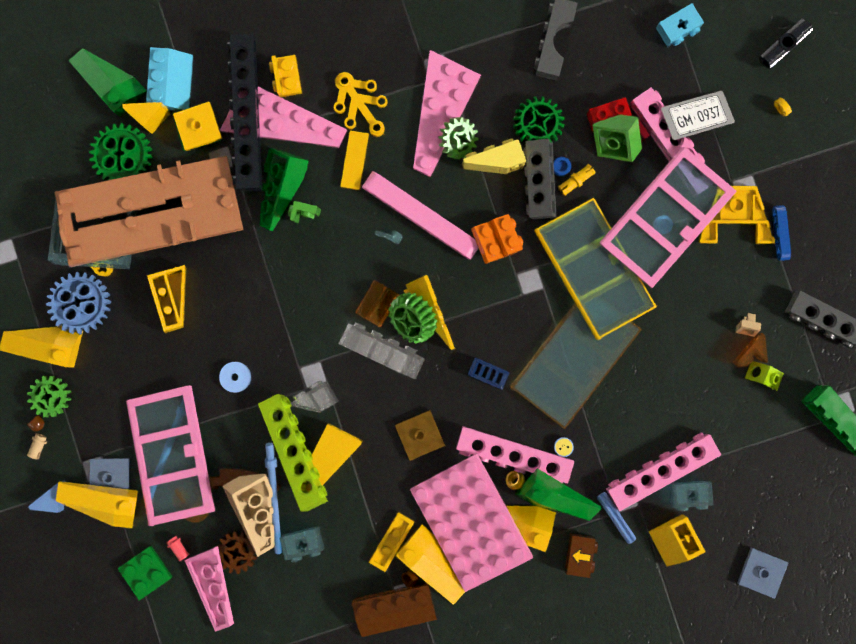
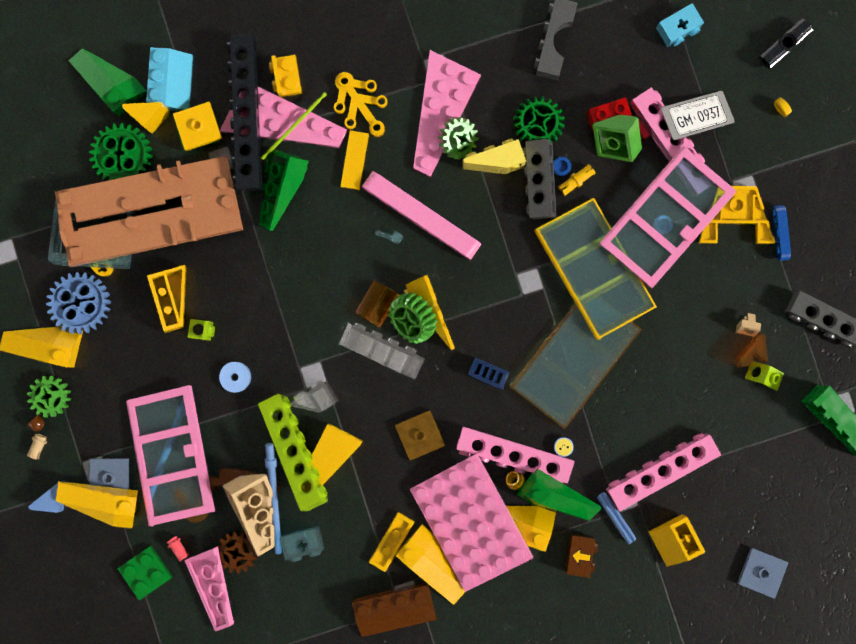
bright green bracket [288,201,321,223] -> none
reddish brown hinge [402,570,419,587] -> none
orange plate [471,214,523,264] -> none
clear light blue brick [669,480,714,511] -> none
none -> lime bracket [188,319,215,341]
none -> lime piece [261,92,327,160]

